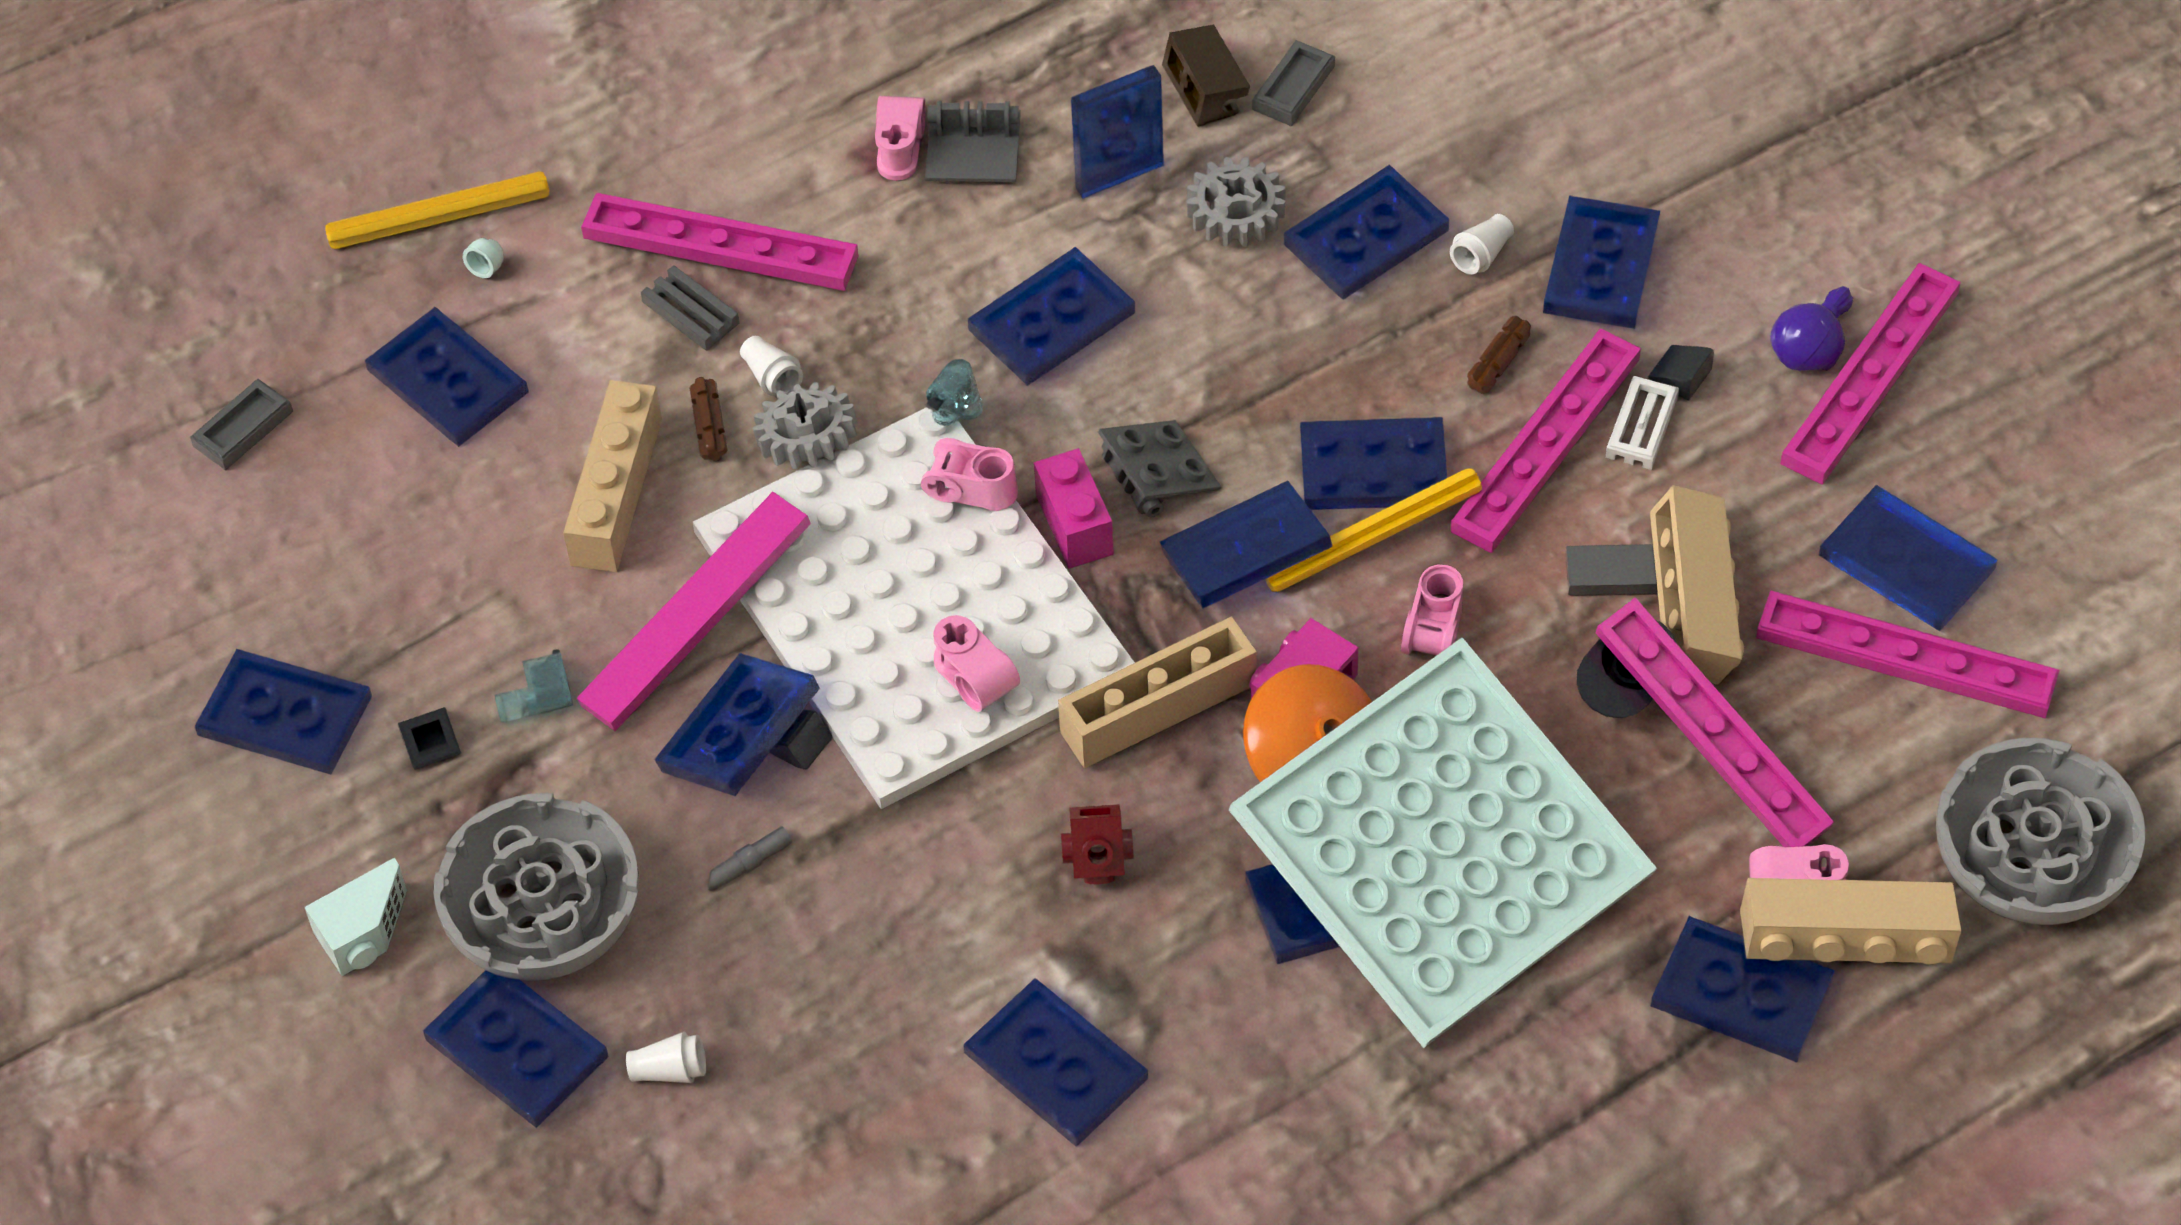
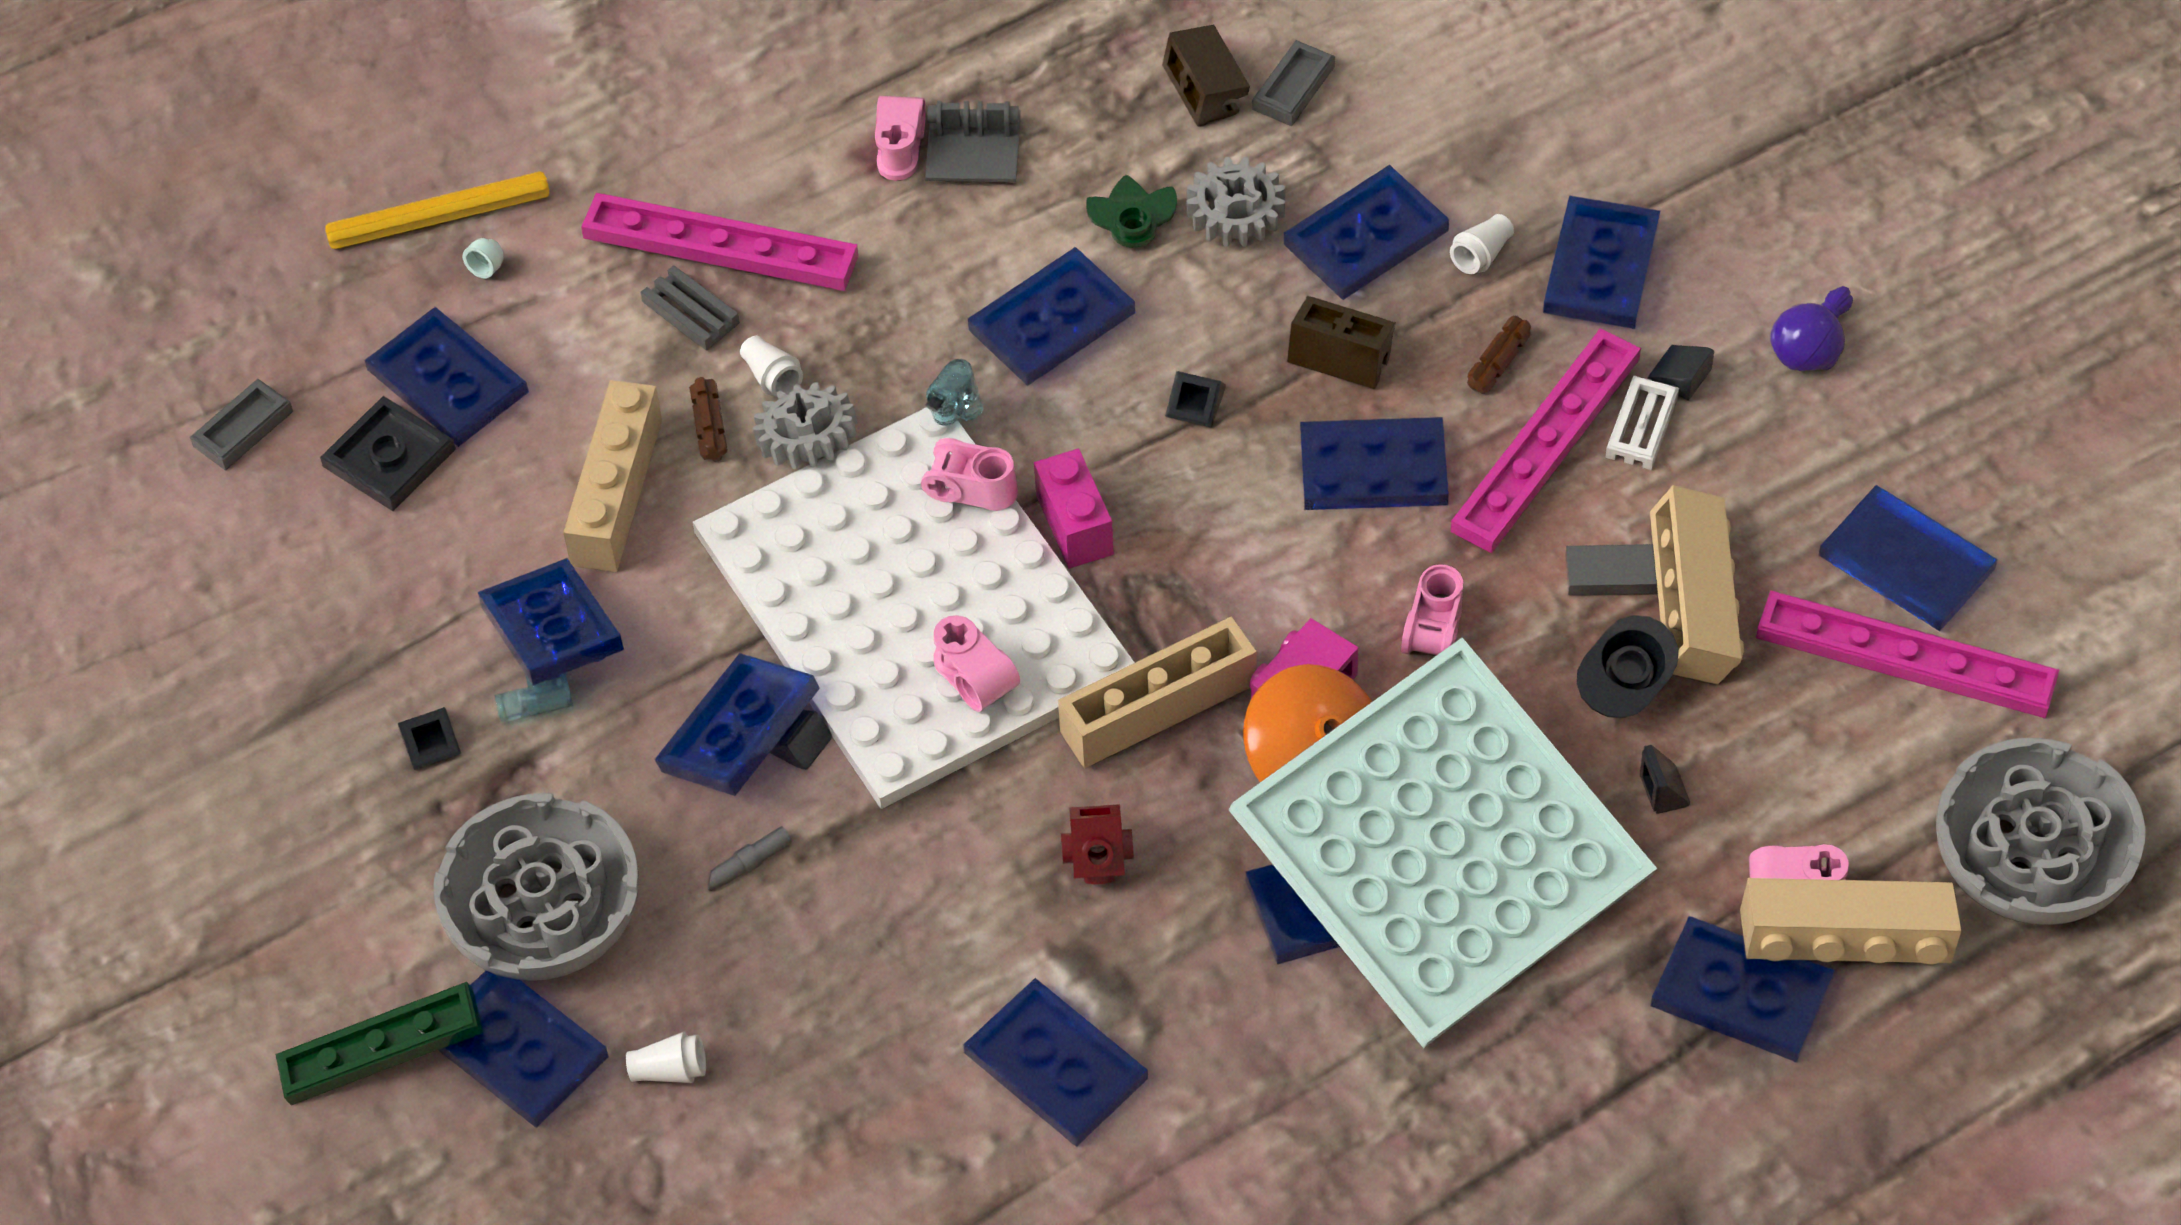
clear blue tile [194,649,372,775] -> none
light aqua slope [305,858,407,976] -> none
dark pink tile [576,491,811,731] -> none
clear blue tile [1071,65,1164,198] -> none
dark grey hinge [1098,420,1221,518] -> none
clear blue tile [1160,480,1333,609] -> none
yellow axle [1263,468,1482,592] -> none
dark pink plate [1595,597,1834,847] -> none
dark pink plate [1780,263,1961,485] -> none
none -> dark green tile [275,982,483,1105]
none -> black tile [320,396,456,511]
none -> clear blue plate [478,558,624,686]
none -> dark green plate [1086,175,1177,248]
none -> black slope [1165,371,1226,428]
none -> dark brown hinge [1287,296,1396,389]
none -> black slope [1639,745,1690,814]

